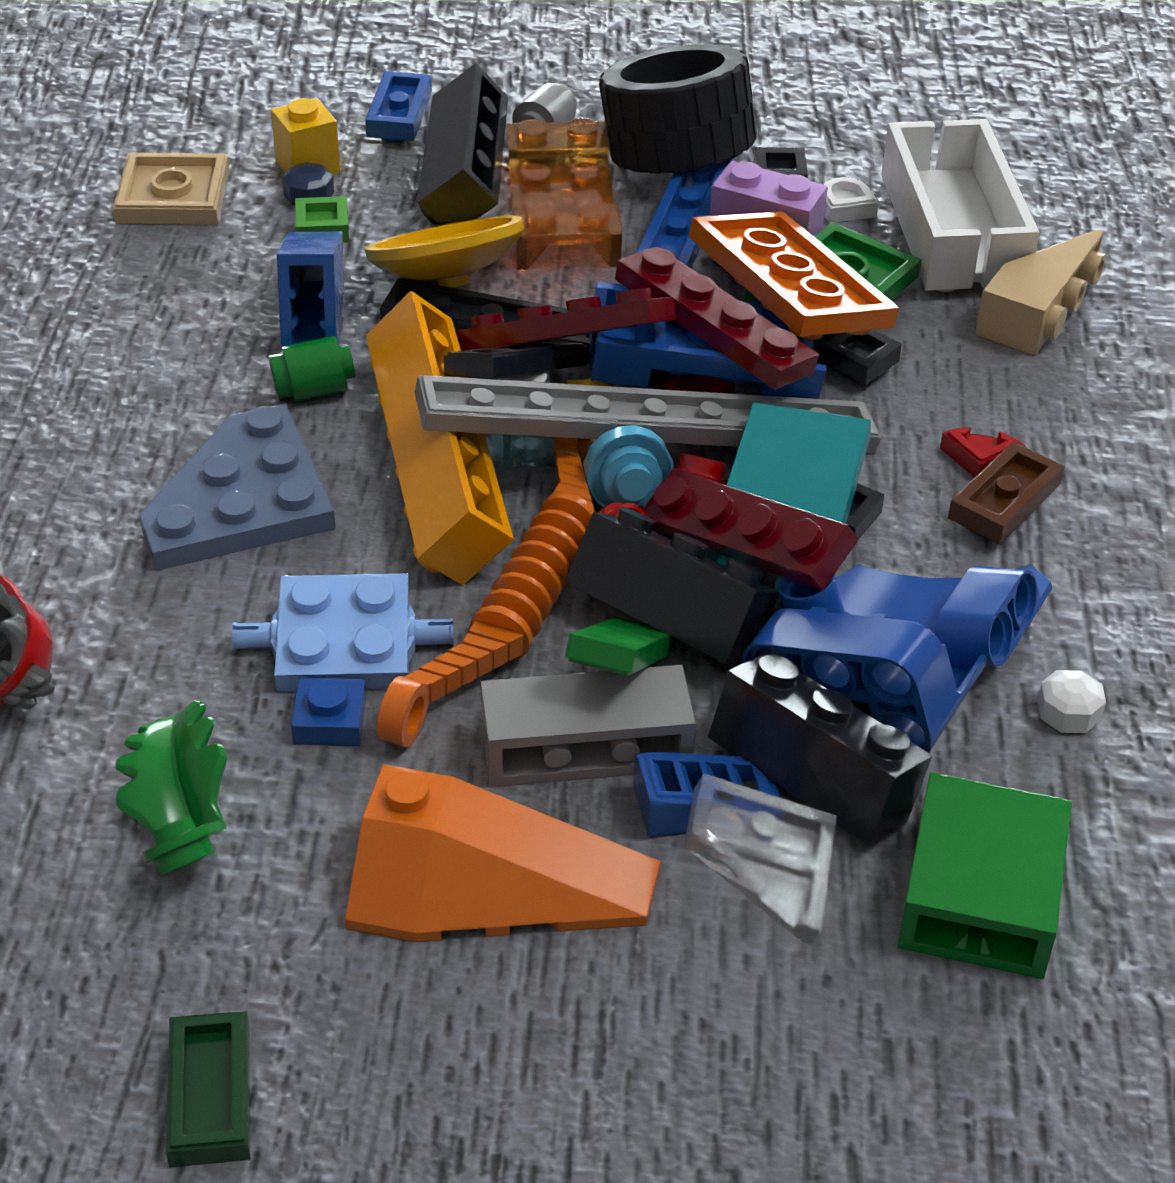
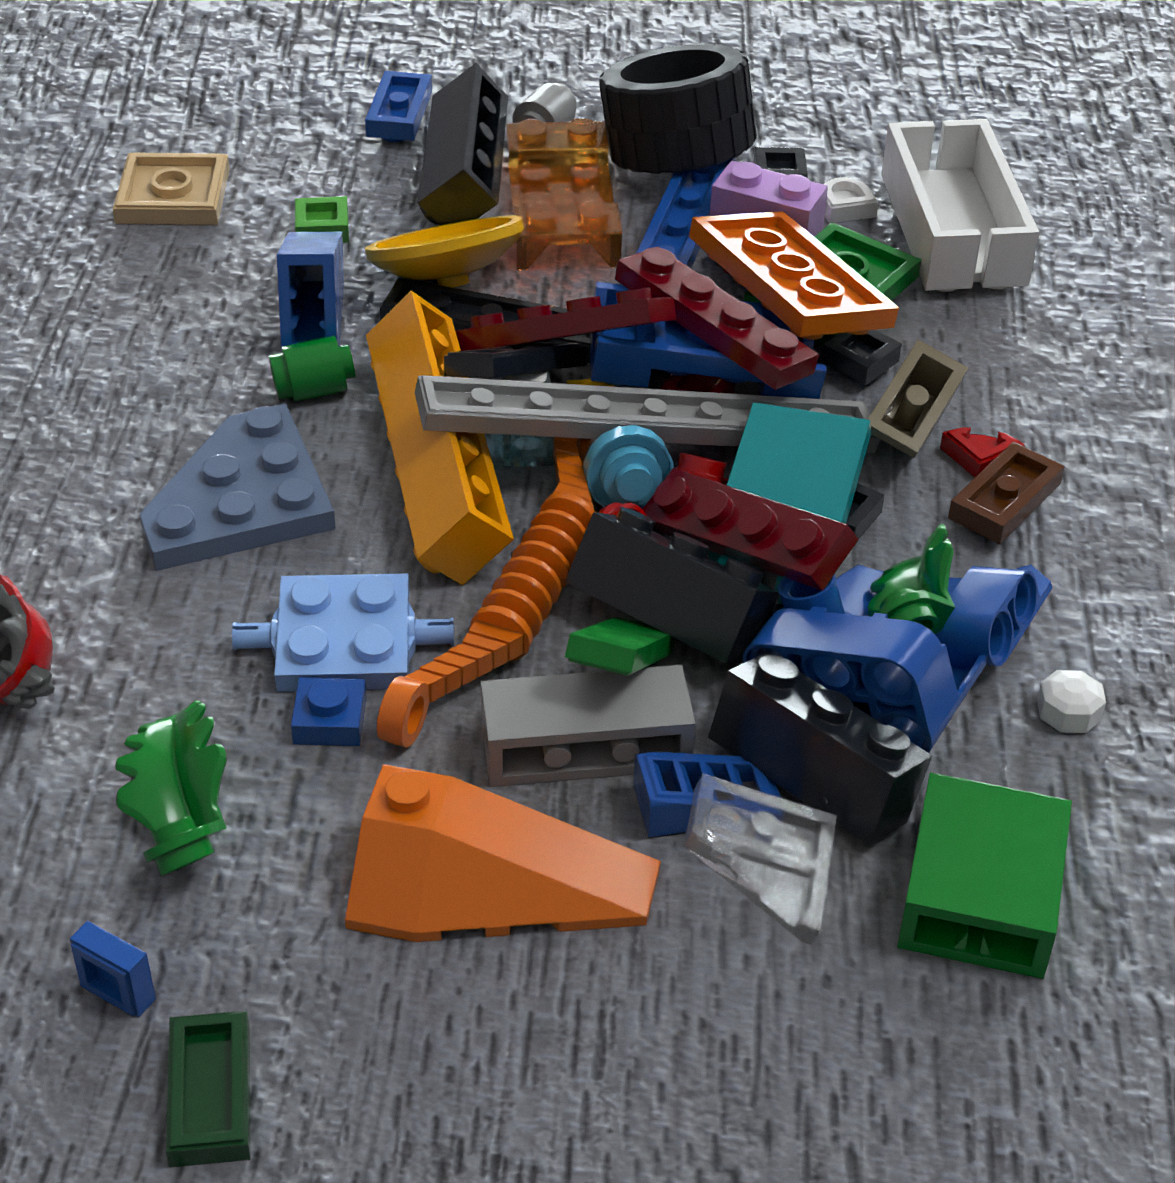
yellow brick [271,98,340,175] -> none
dark blue tile [282,162,334,206] -> none
tan slope [975,229,1106,356] -> none
none -> blue tile [70,920,156,1017]
none -> dark tan slope [868,340,968,458]
none -> green plant [868,524,955,634]

